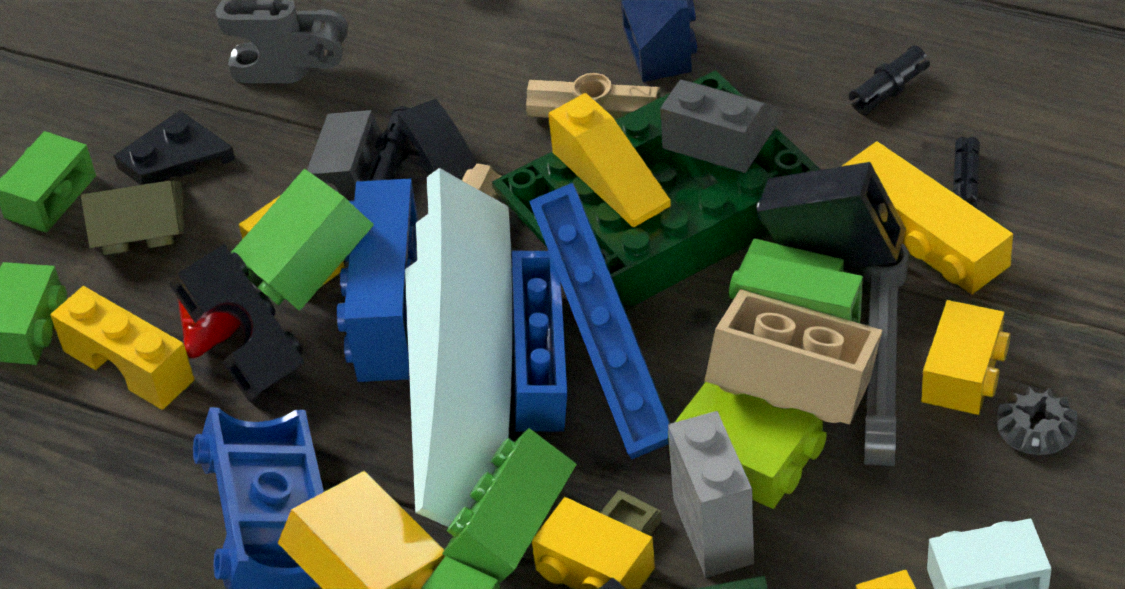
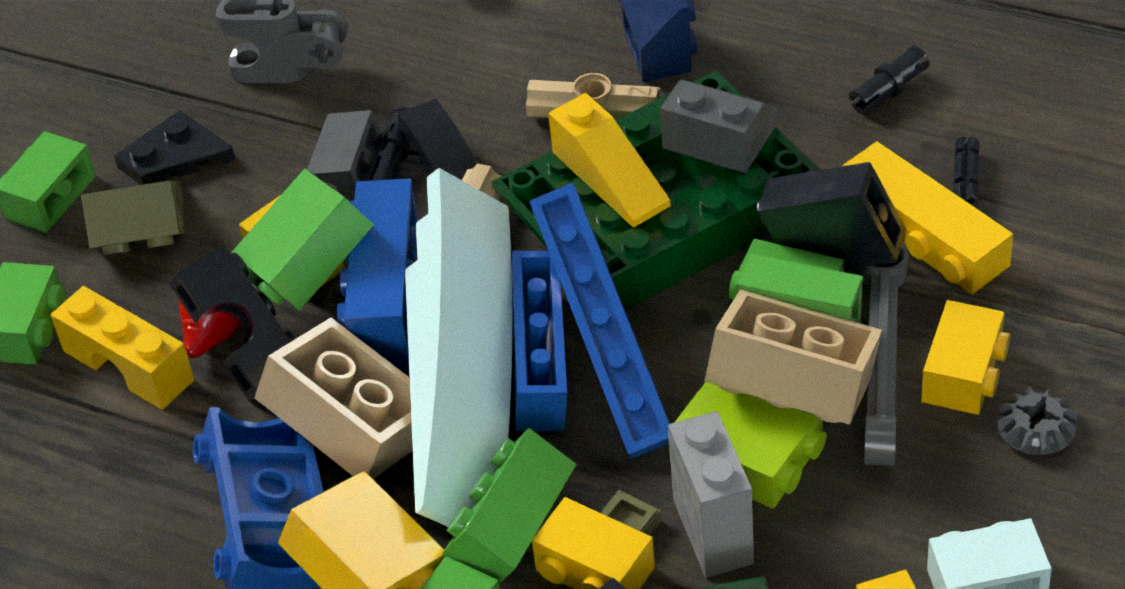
none -> tan brick [255,318,413,479]

